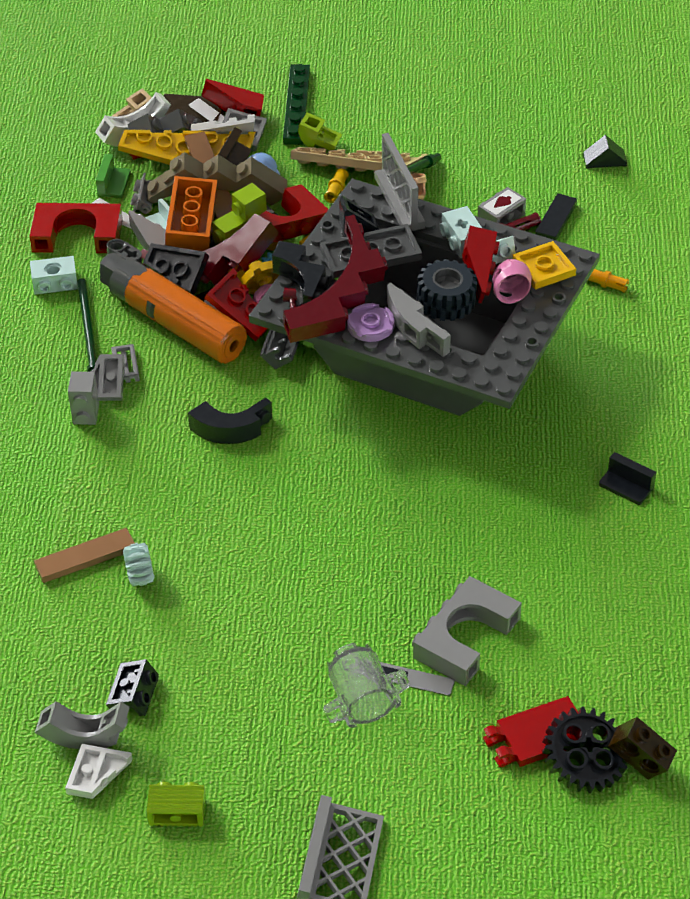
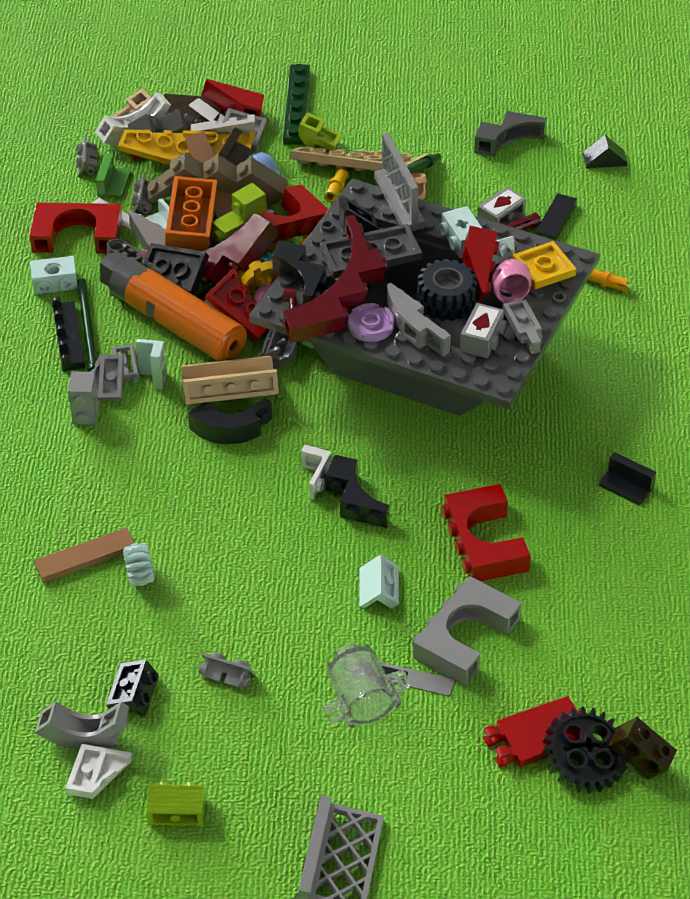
none -> black hinge [52,297,85,371]
none -> light grey hinge [75,135,98,177]
none -> light aqua panel [136,339,167,390]
none -> tan panel [181,356,279,405]
none -> light grey hinge [198,652,255,689]
none -> bracket [301,444,331,500]
none -> black arch [326,455,390,528]
none -> light aqua panel [360,554,399,609]
none -> red arch [441,483,531,581]
none -> light grey brick [460,303,506,358]
none -> dark grey arch [474,111,547,156]
none -> light grey hinge [503,299,543,354]

